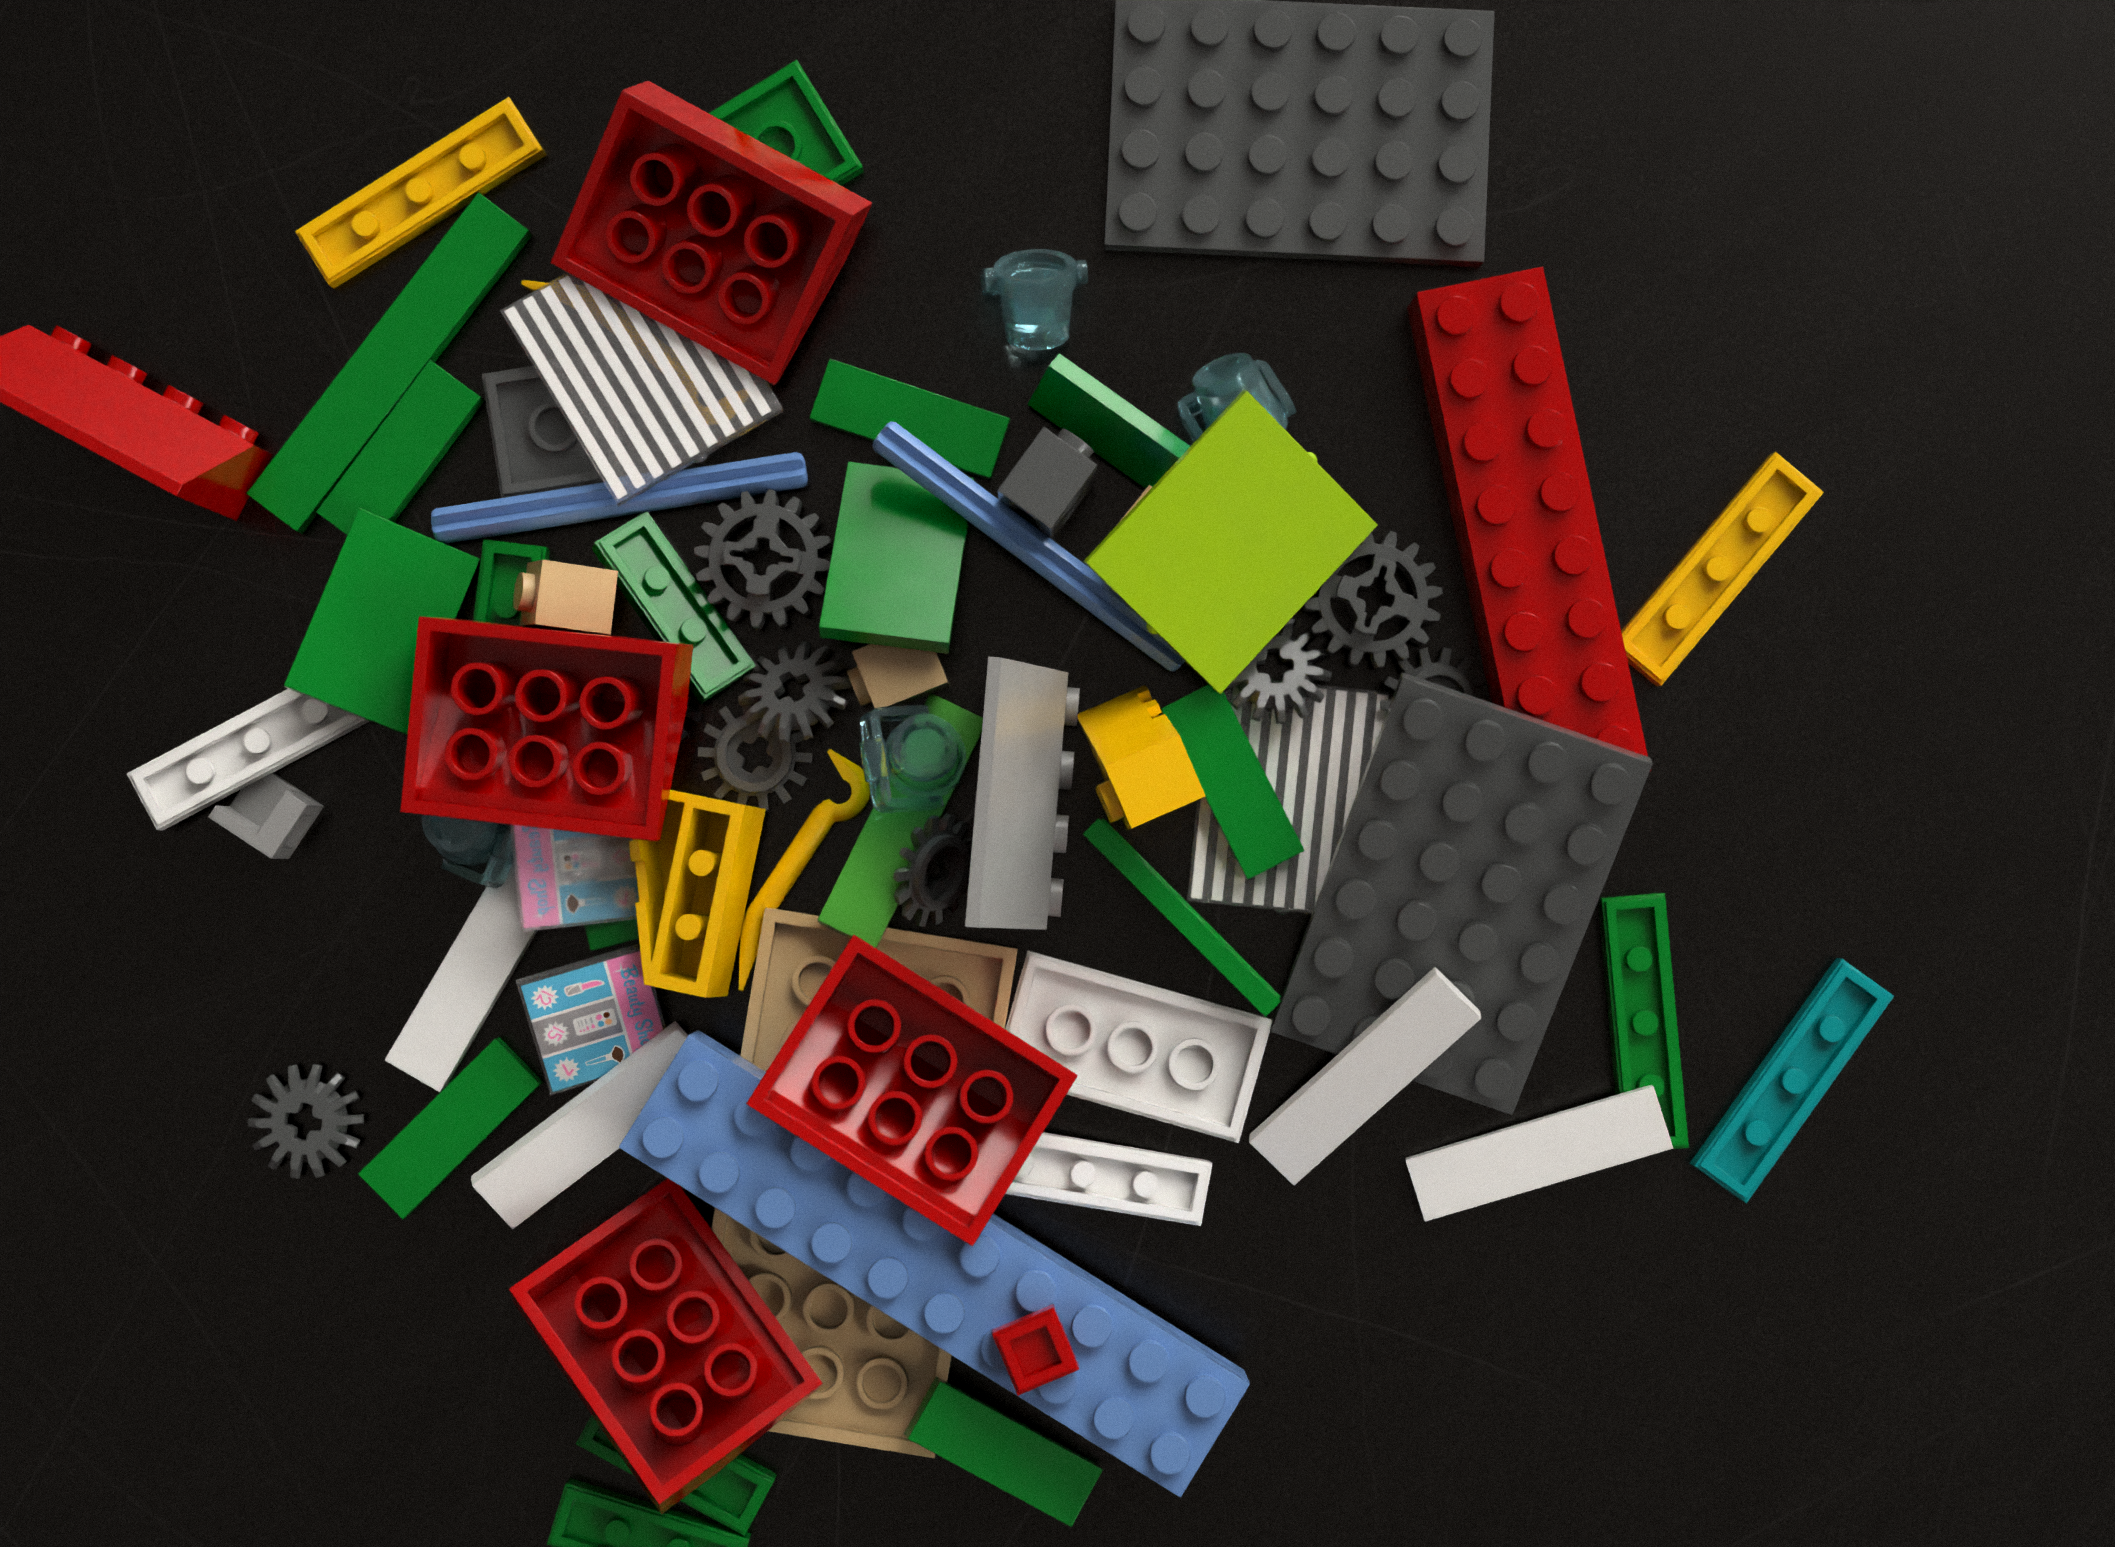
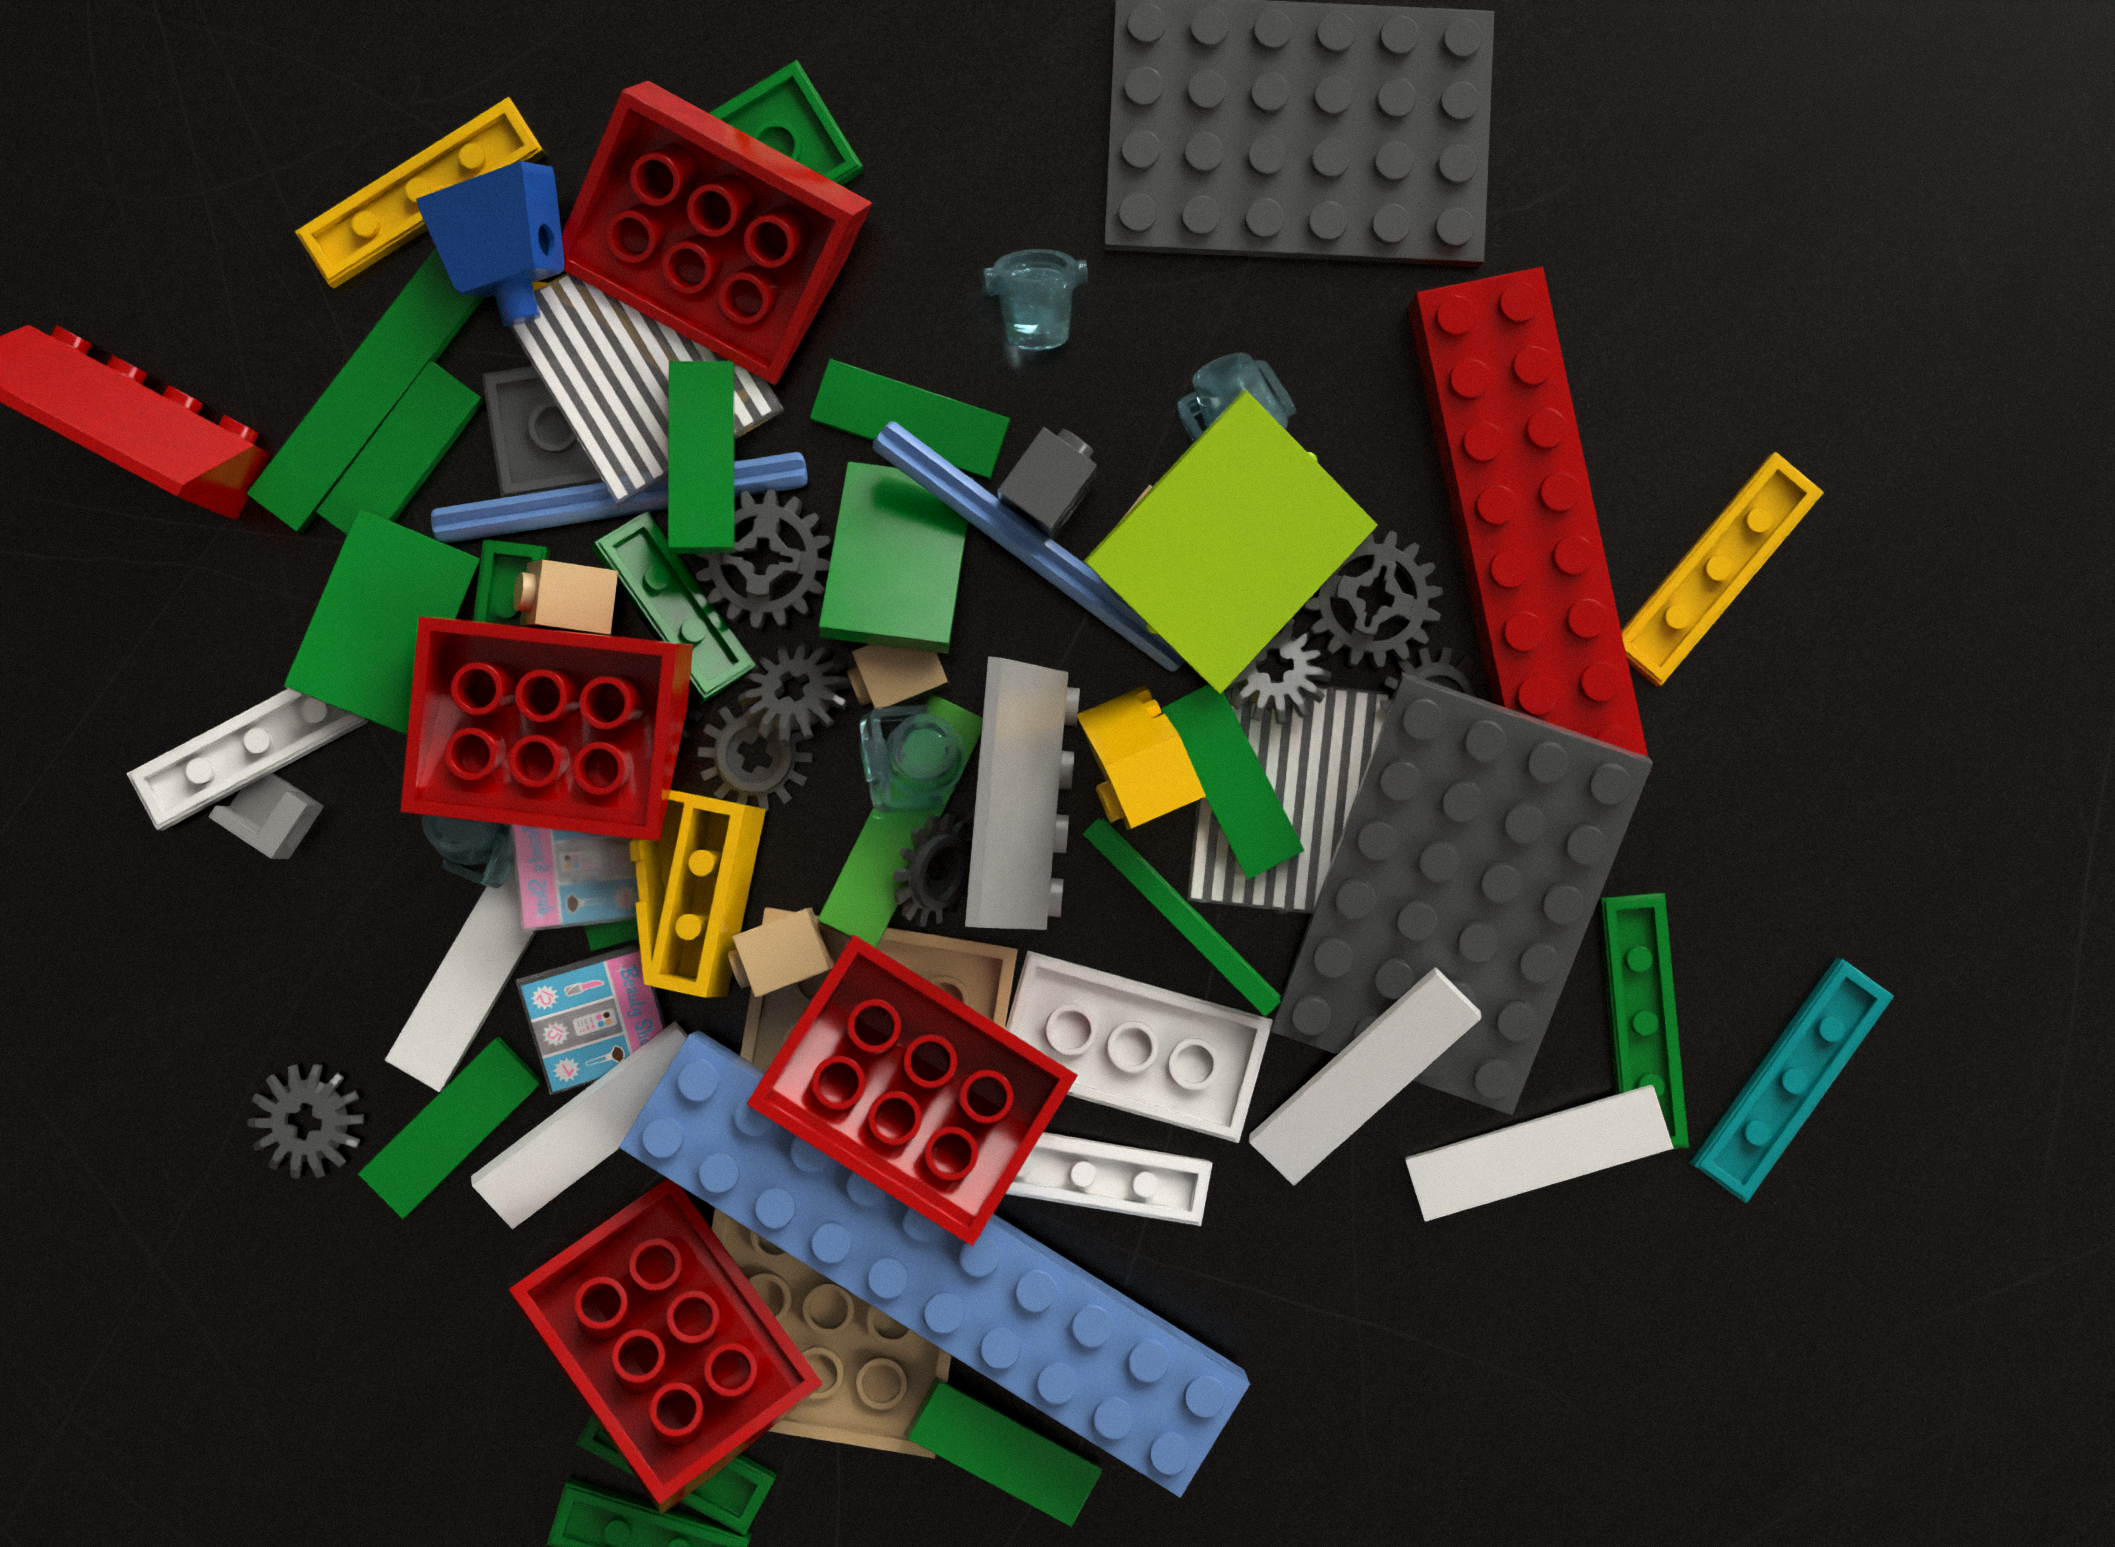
yellow piece [739,749,870,992] -> none
red tile [992,1304,1079,1396] -> none
green tile [1027,353,1190,489] -> none
none -> blue torso [416,161,565,326]
none -> green tile [668,361,735,554]
none -> tan brick [728,907,834,998]

